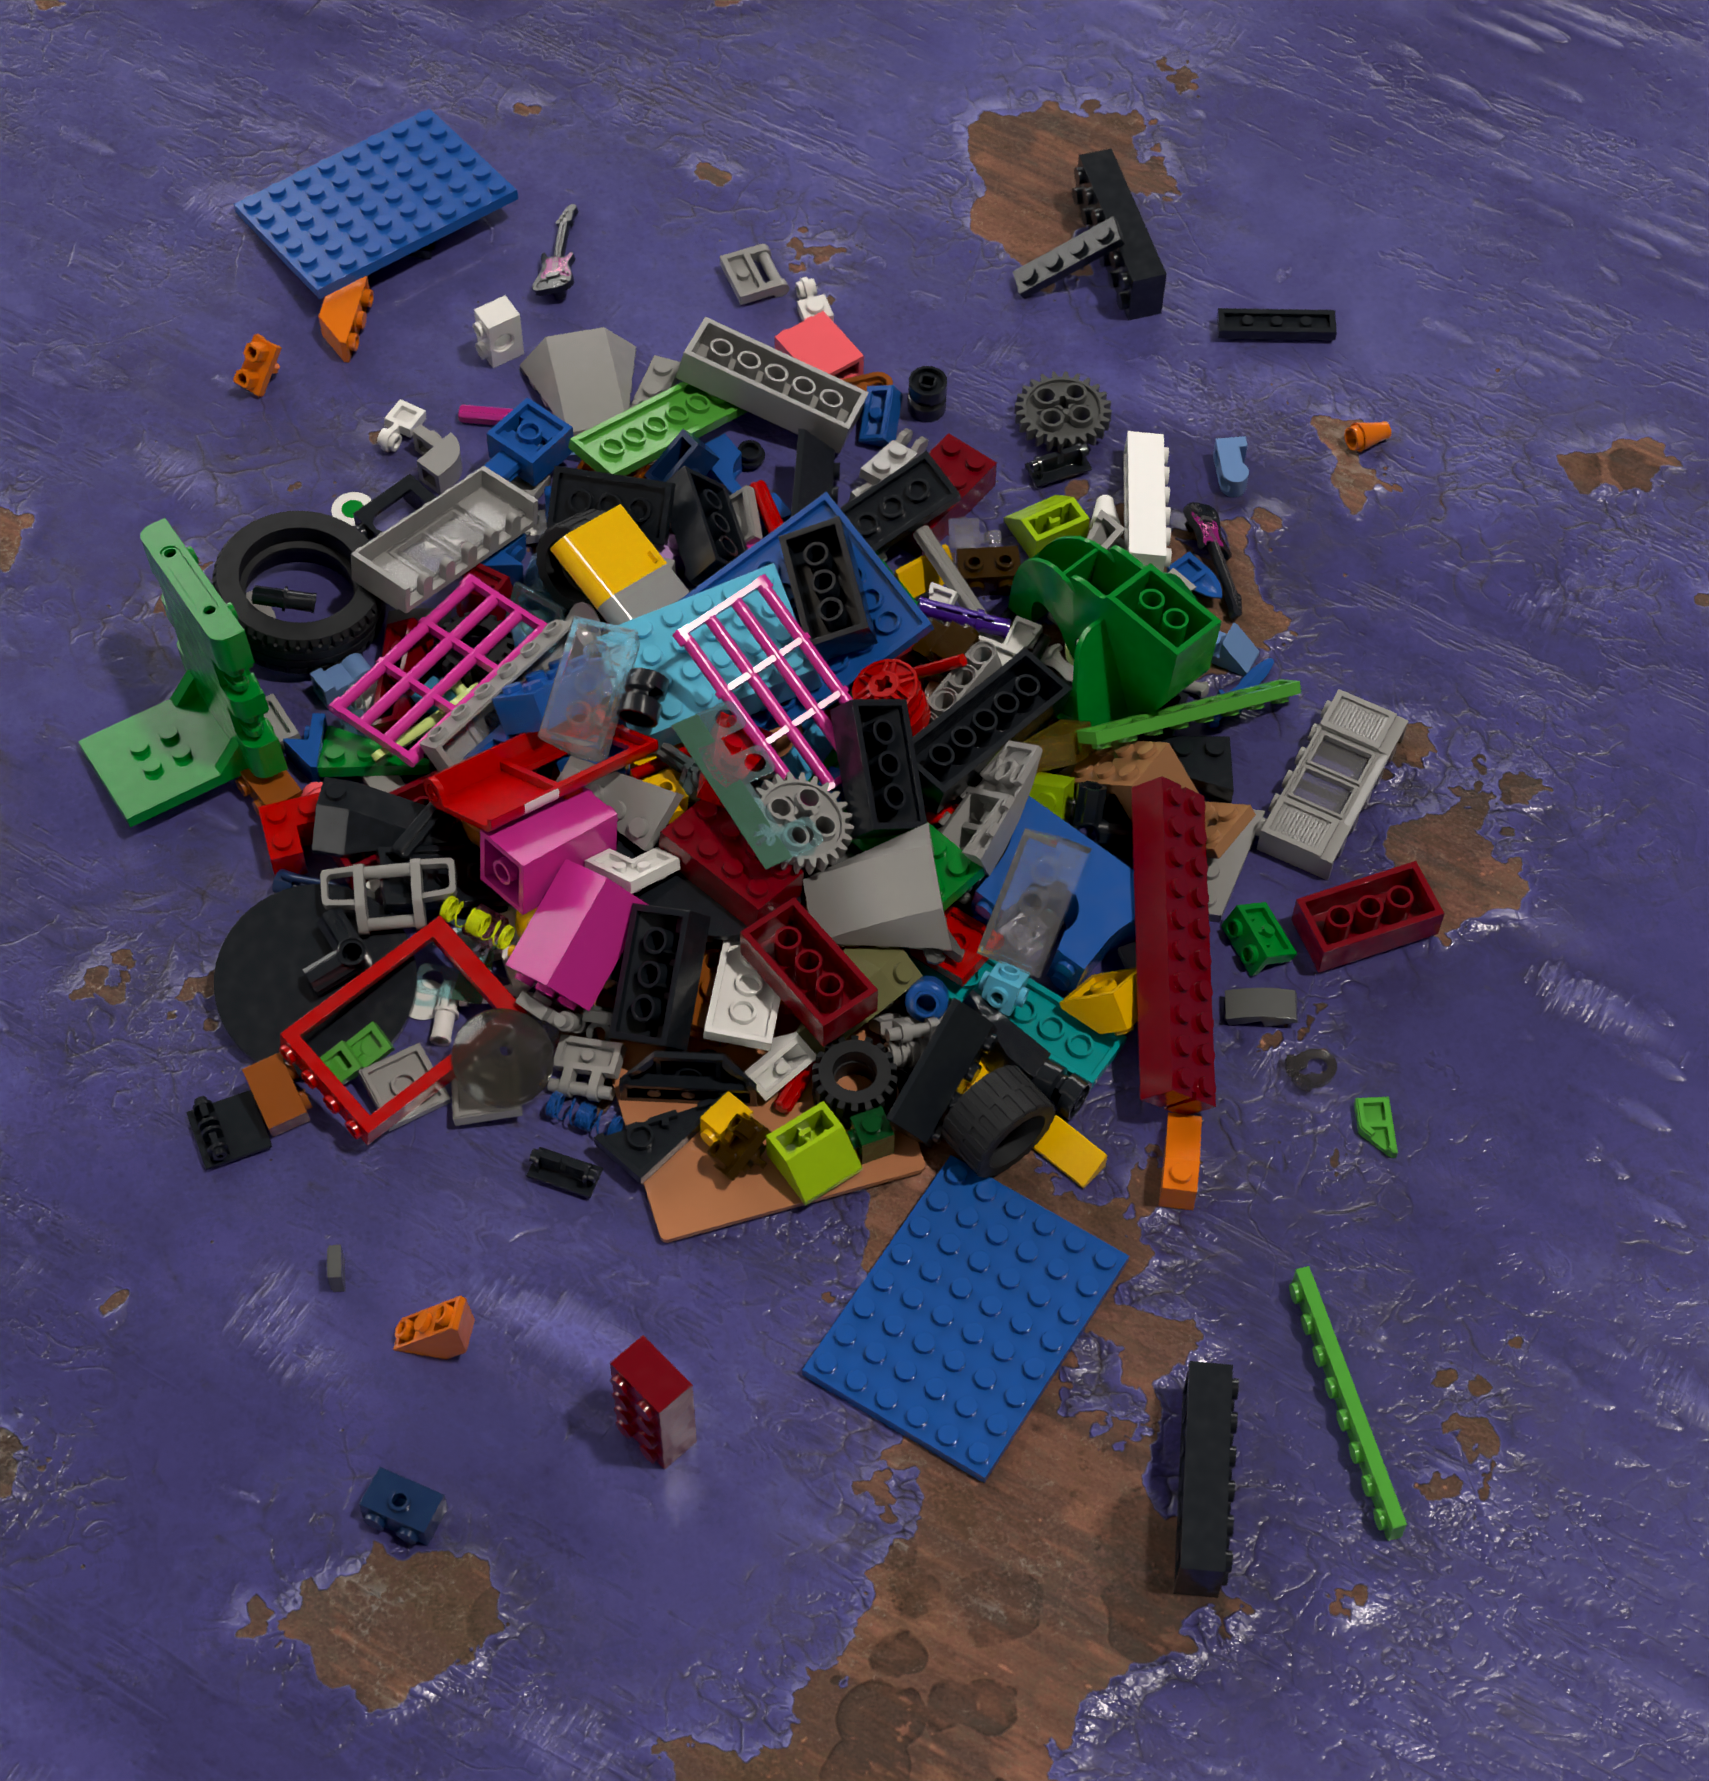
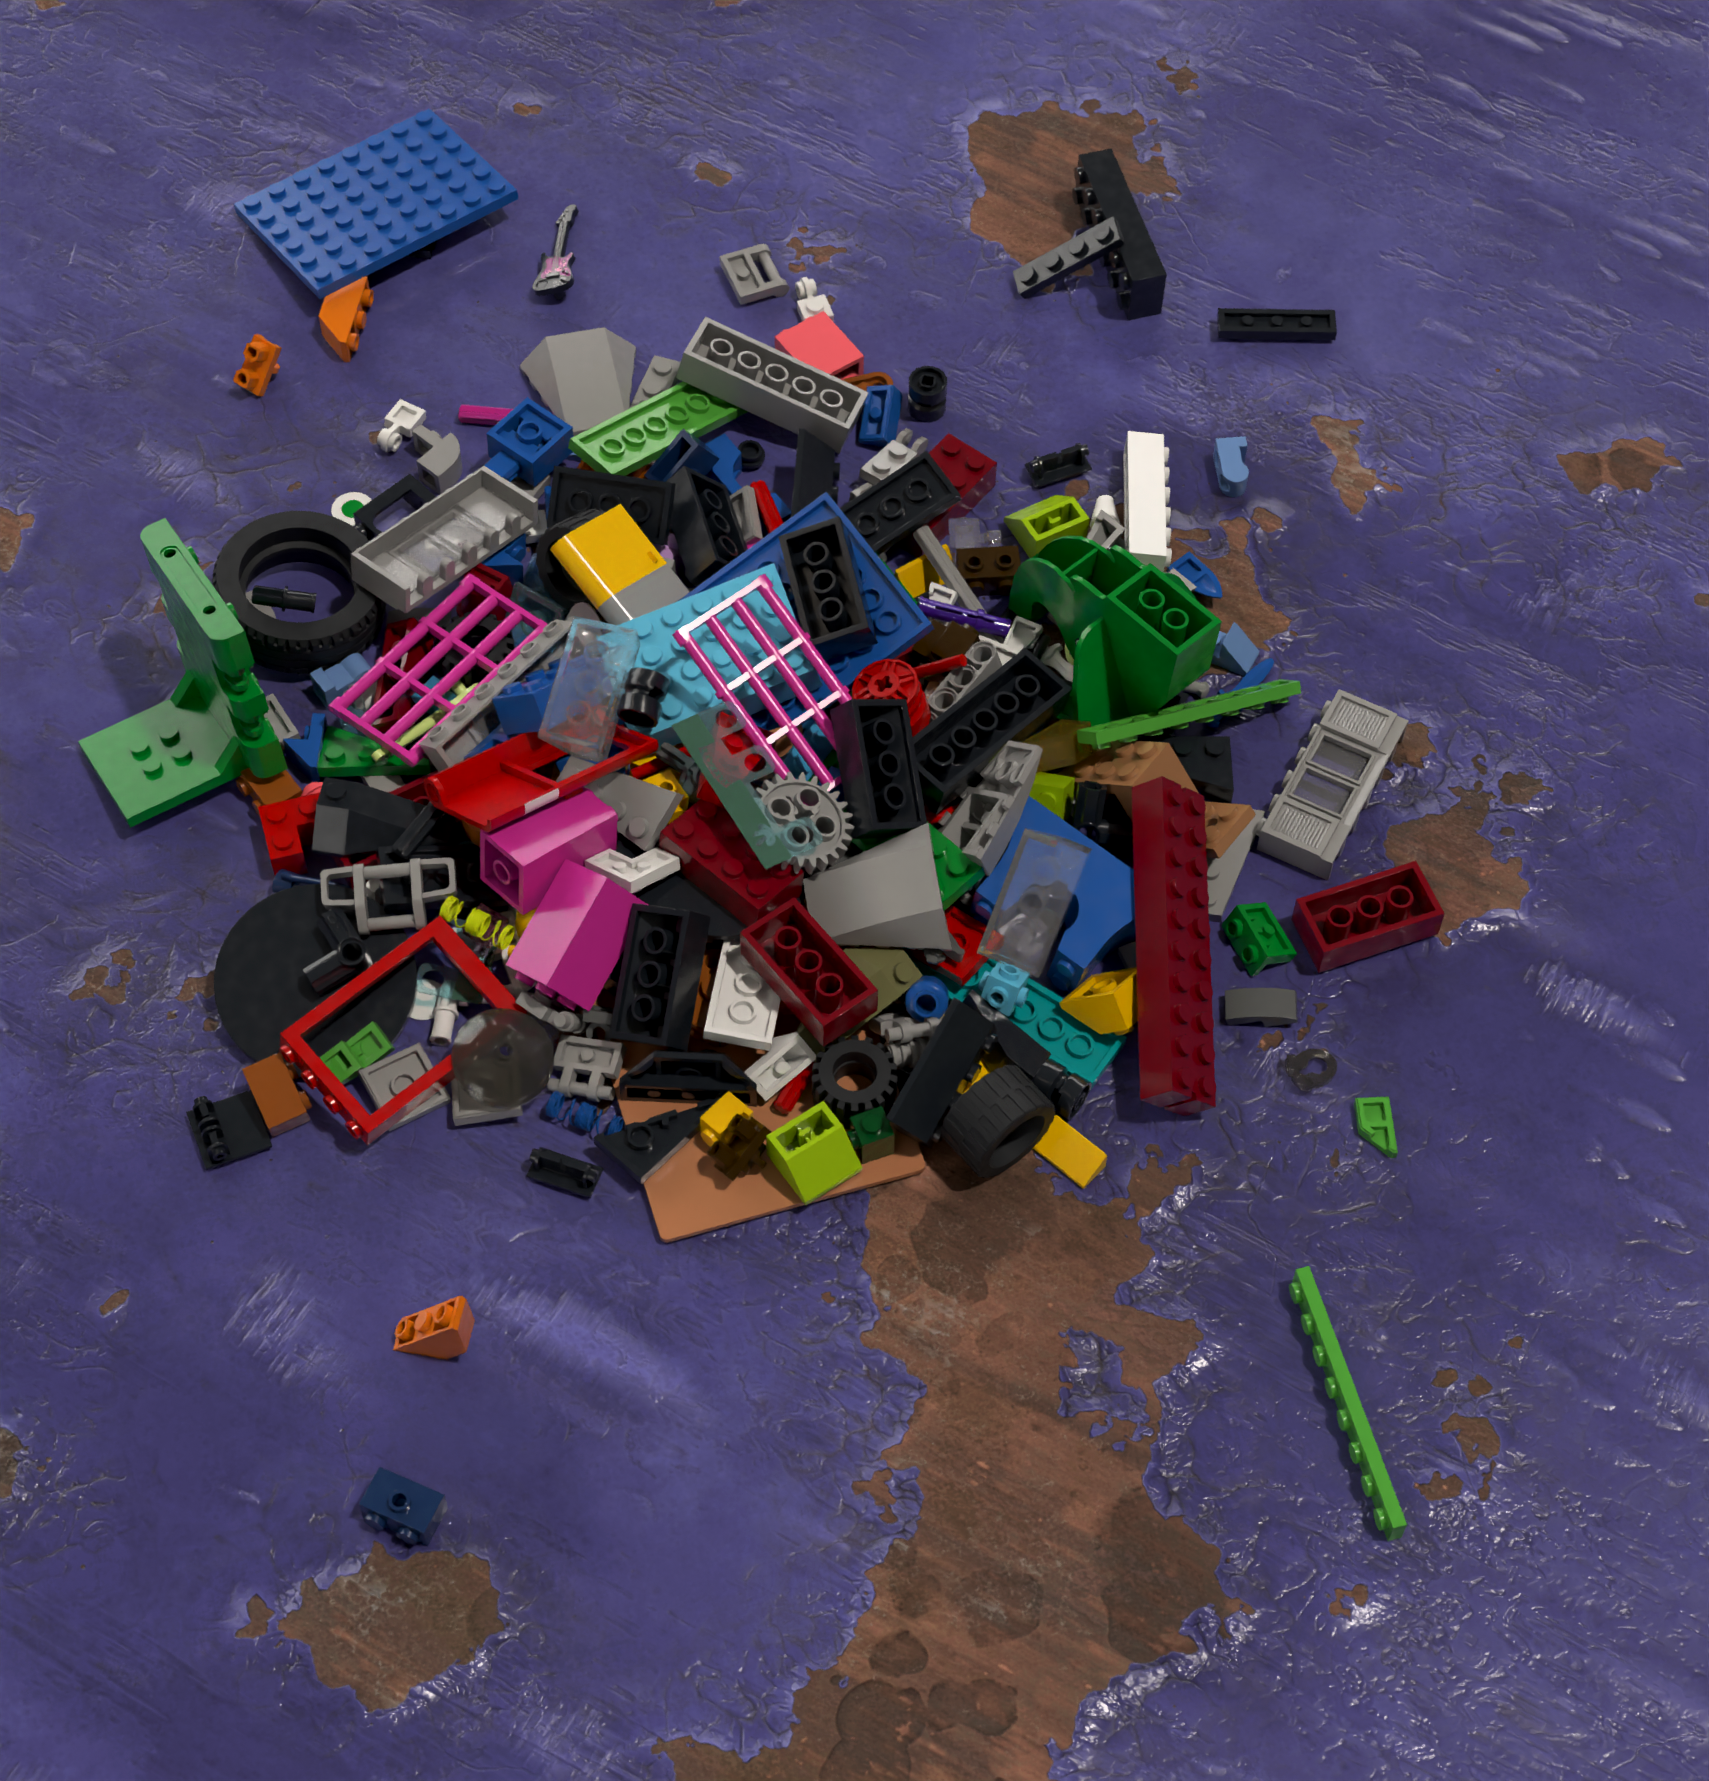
dark grey tile [327,1245,346,1292] -> none
white brick [473,296,524,368] -> none
dark red brick [610,1335,697,1470] -> none
blue plate [802,1155,1129,1483] -> none
dark grey gear [1014,371,1112,453] -> none
orange slope [1159,1112,1202,1211] -> none
black brick [1174,1361,1239,1598] -> none
black piece [1183,502,1242,620] -> none
orange cone [1344,421,1391,452] -> none

